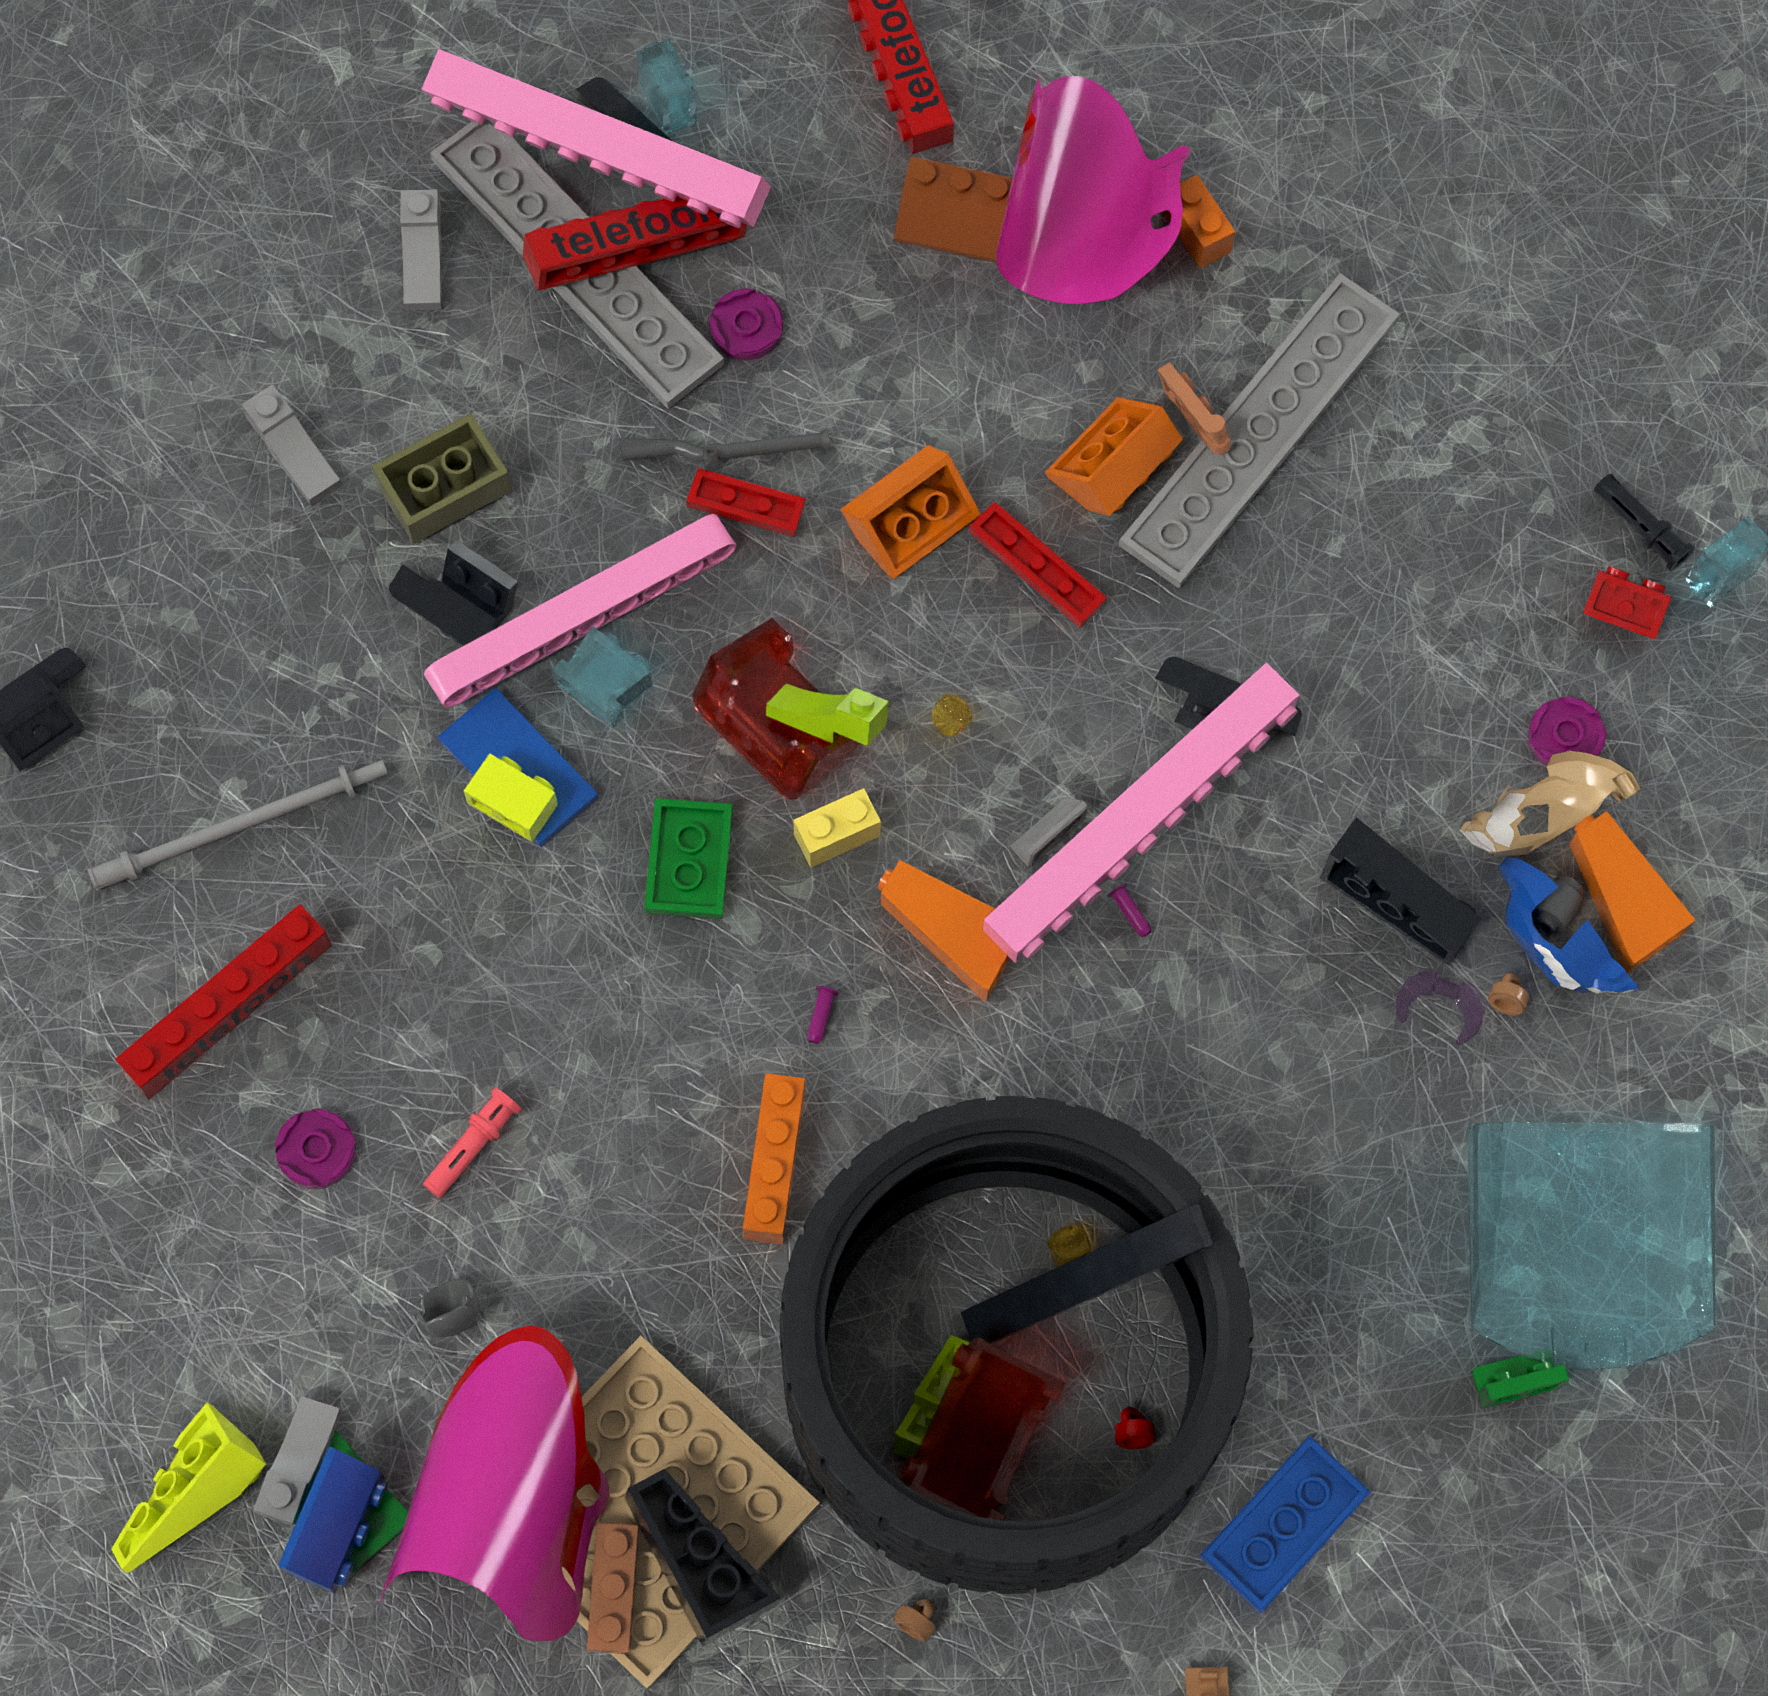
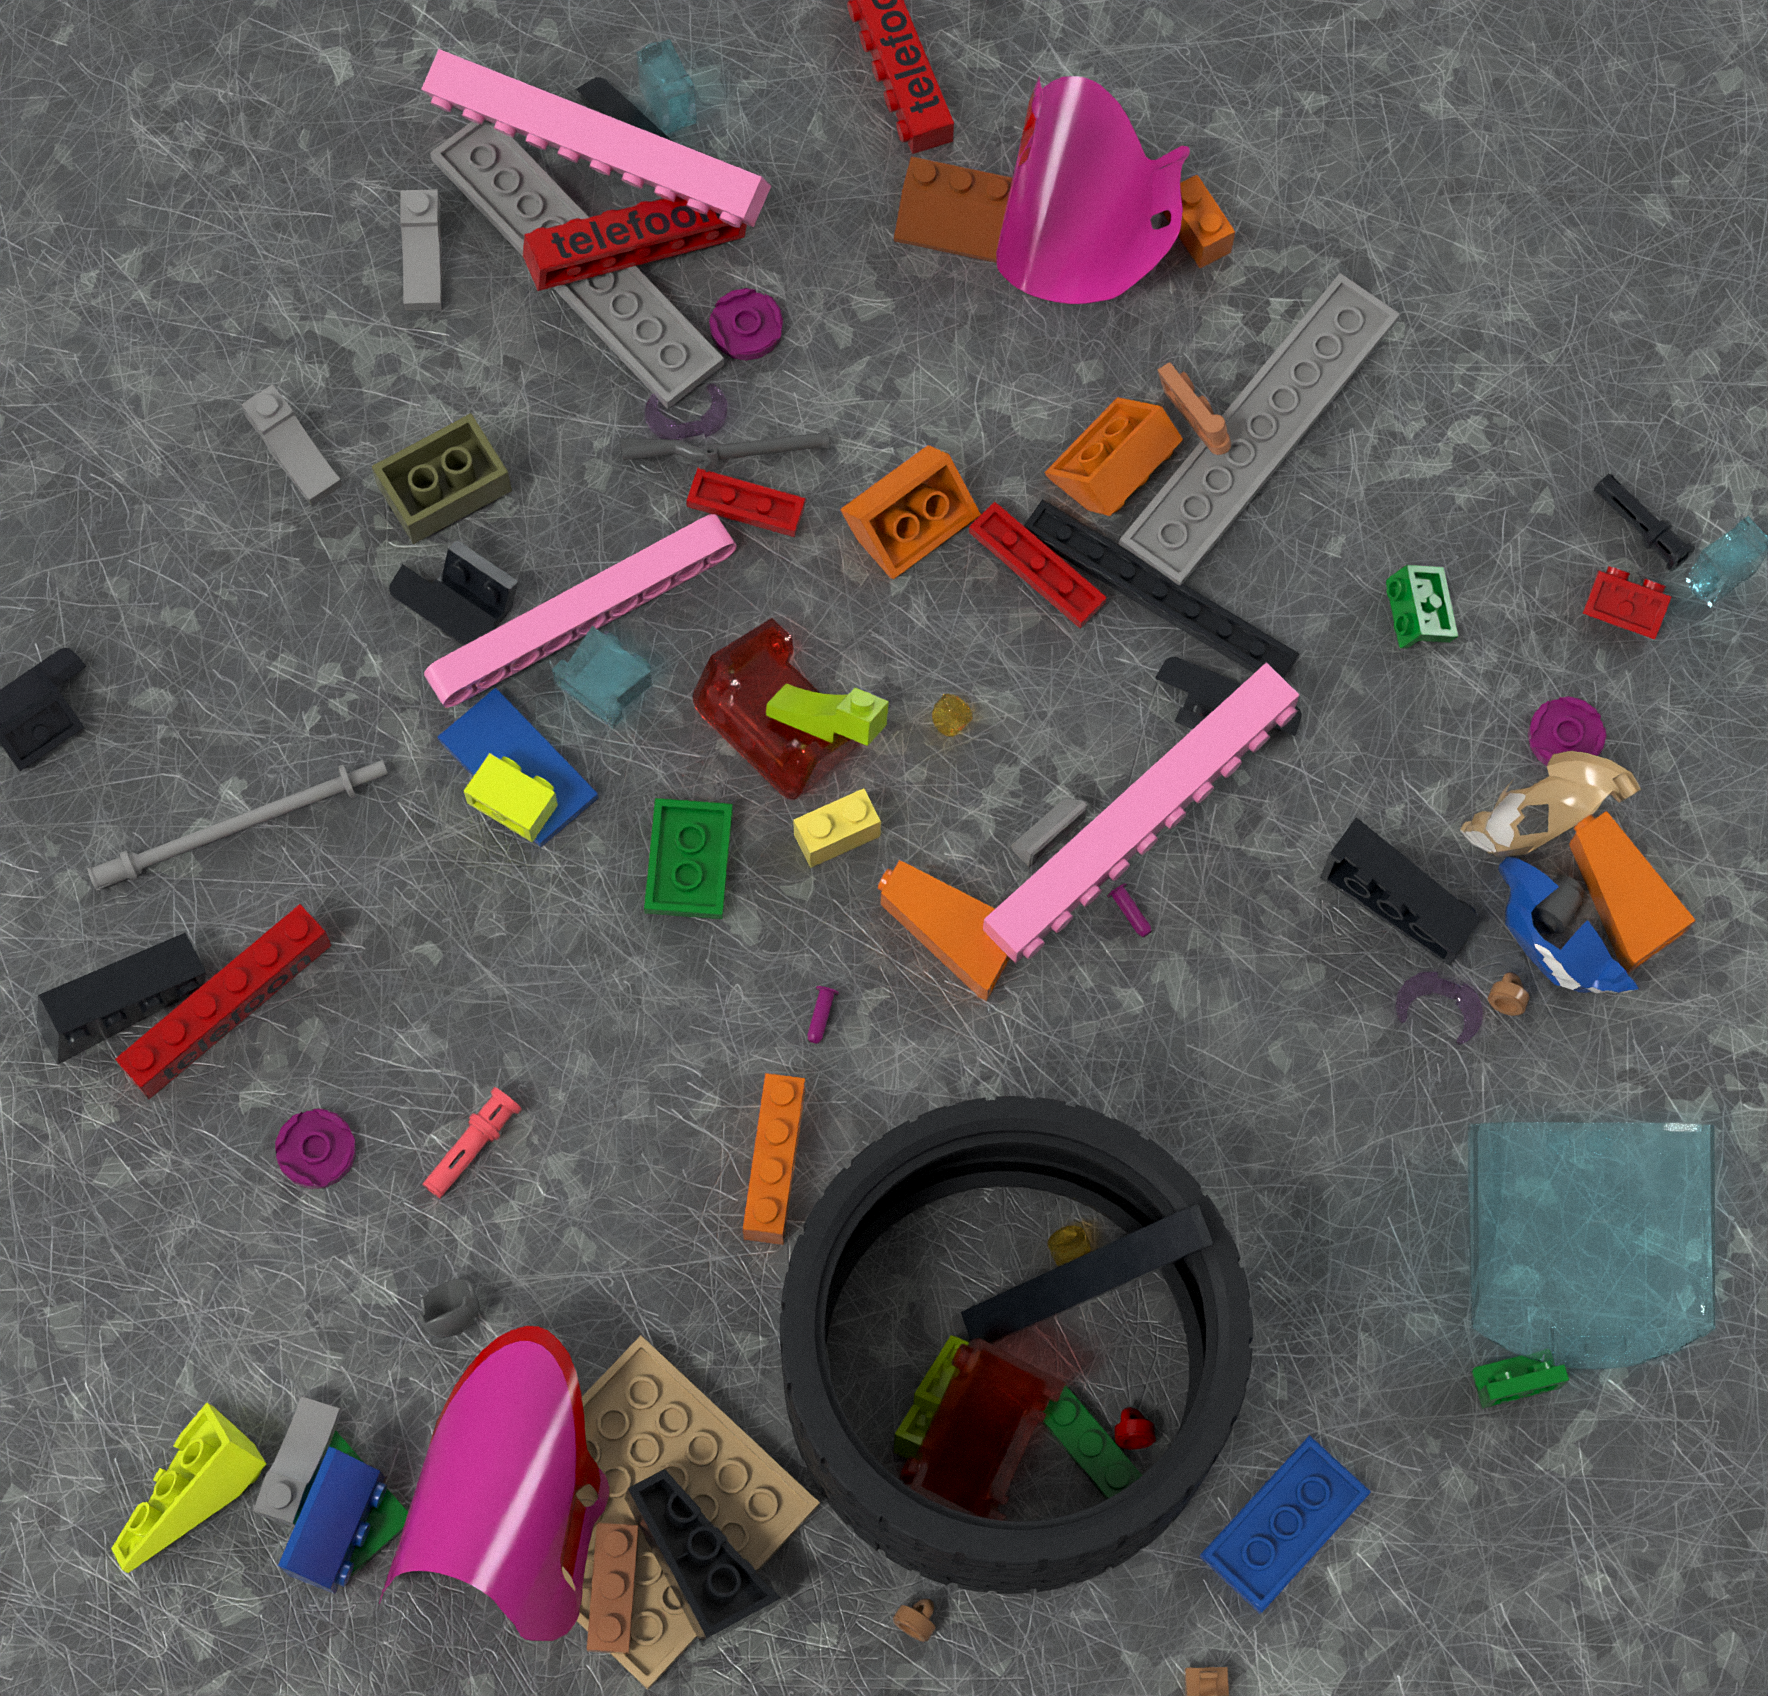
none -> black wedge [37,933,206,1065]
none -> clear purple piece [645,384,728,440]
none -> black tile [1024,499,1300,679]
none -> green plate [1034,1385,1143,1500]
none -> green bracket [1386,565,1458,649]

